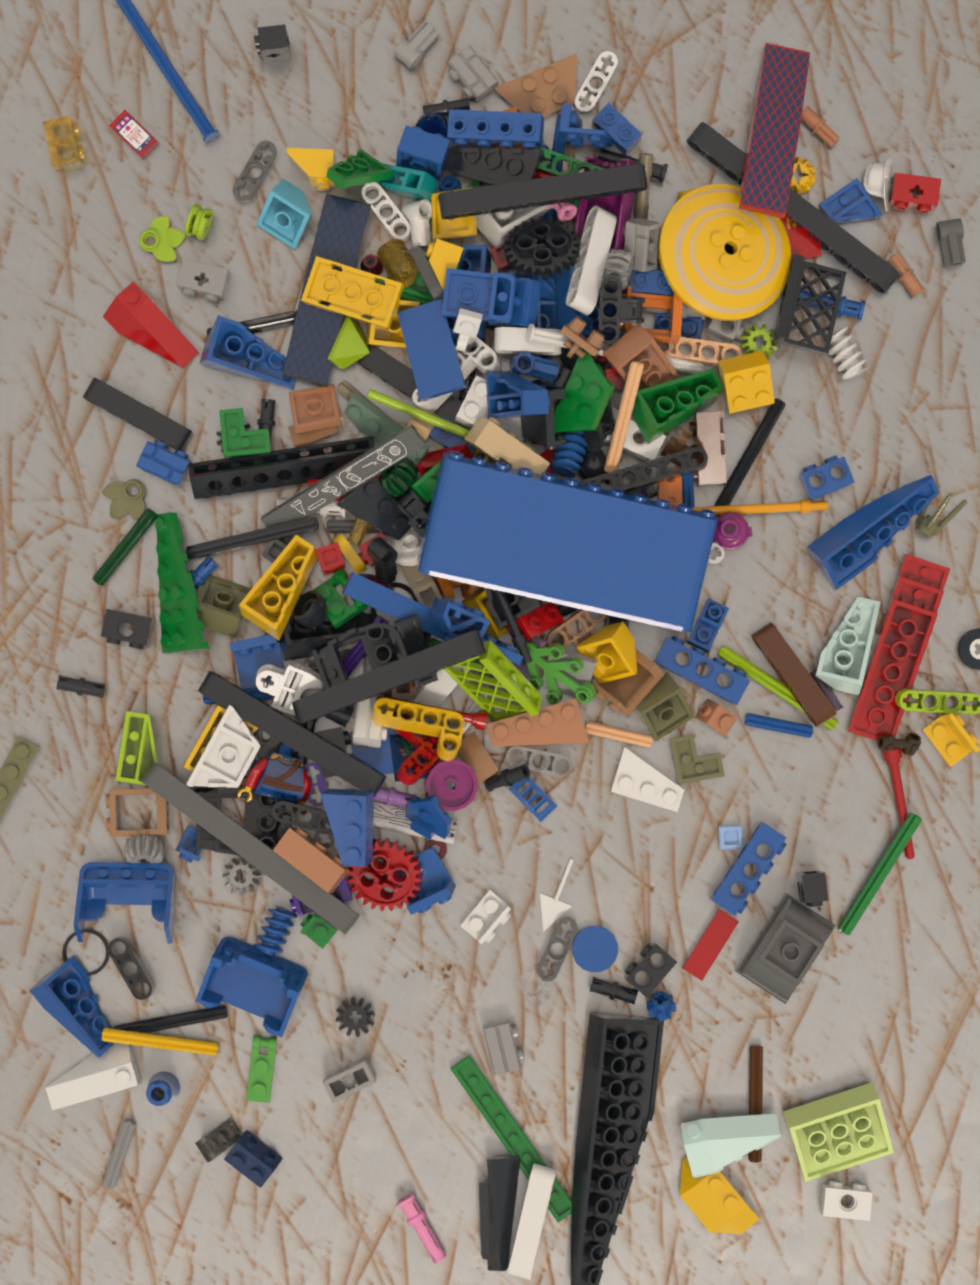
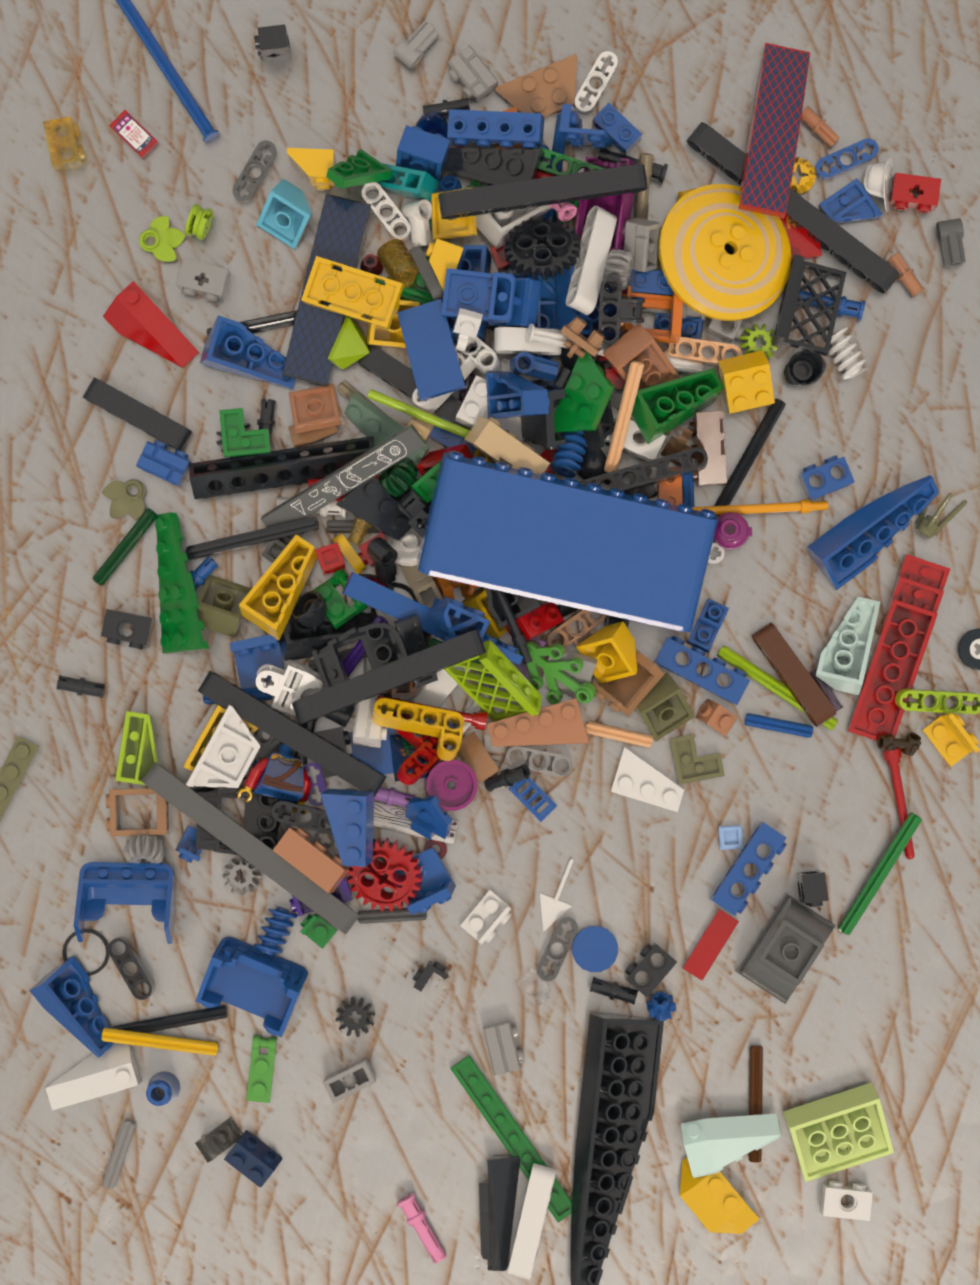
none -> dark grey axle [358,908,427,924]
none -> black bracket [412,961,448,992]
none -> black hair [784,350,826,386]
none -> blue beam [814,138,879,180]

